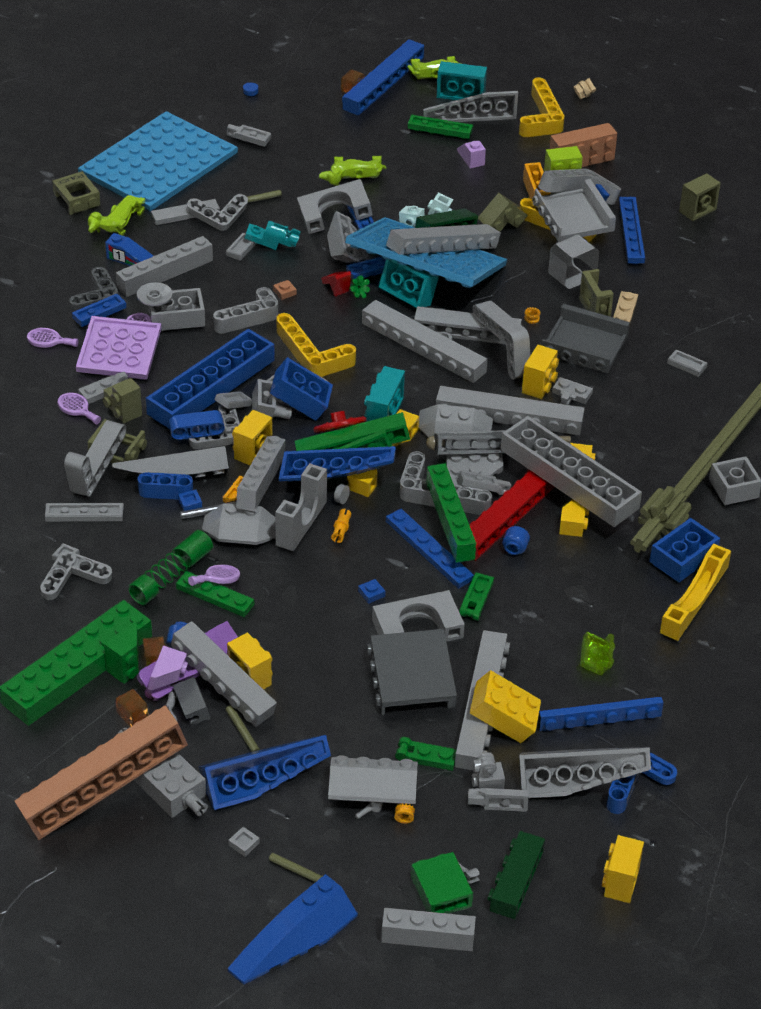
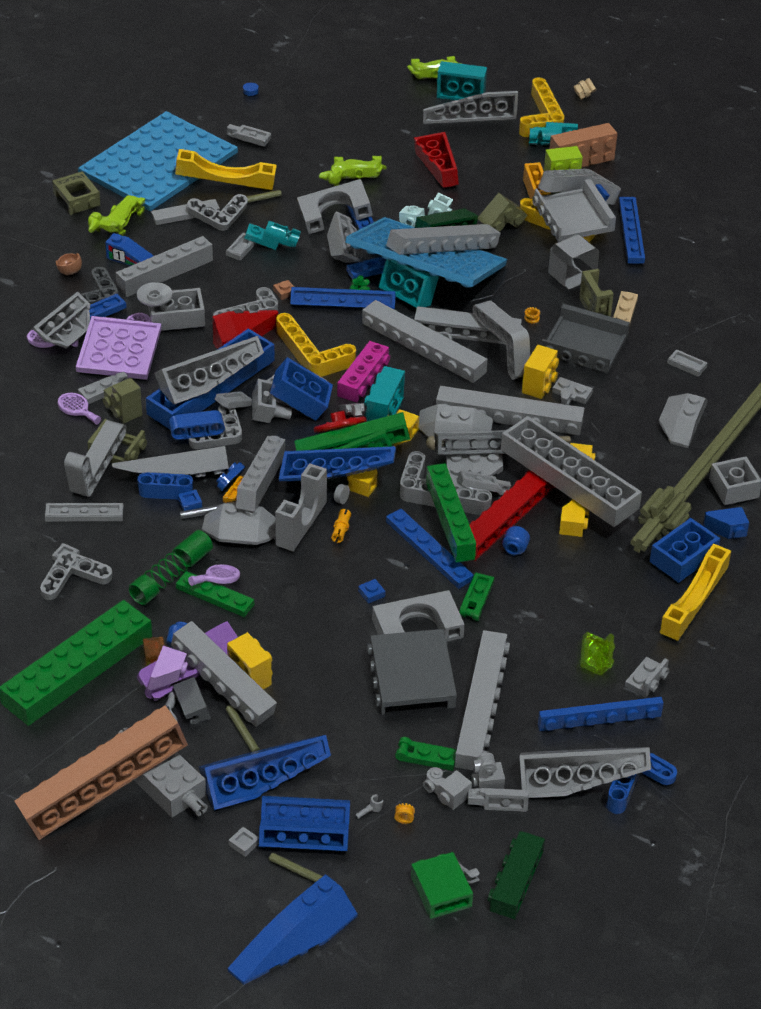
green slope [104,622,139,684] -> none
clear orange brick [116,689,148,727] -> none
yellow brick [232,410,272,465] -> none
red slope [321,271,351,296] -> none
light grey slope [328,756,418,804] -> none
clear orange brick [341,69,364,93] -> none
blue brick [342,39,424,116] -> none
light grey brick [381,908,476,951] -> none
green plate [408,115,473,139] -> none
lavender slope [457,141,486,168] -> none
yellow brick [470,670,541,743] -> none
yellow brick [601,835,644,903] -> none
olive brick [679,173,721,221] -> none
none -> light grey wedge [33,292,90,348]
none -> nougat hair [56,253,82,275]
none -> light grey wedge [154,336,264,404]
none -> yellow arch [175,149,276,190]
none -> red wedge [212,310,278,349]
none -> blue plate [216,462,246,492]
none -> blue brick [259,796,350,851]
none -> blue plate [290,287,395,309]
none -> dark pink brick [337,341,390,403]
none -> light grey hinge [339,403,365,417]
none -> red wedge [414,132,459,188]
none -> light grey brick [423,767,472,810]
none -> teal plate [529,122,578,146]
none -> light grey bracket [625,657,669,698]
none -> light grey wedge [659,393,708,448]
none -> blue slope [703,507,749,539]

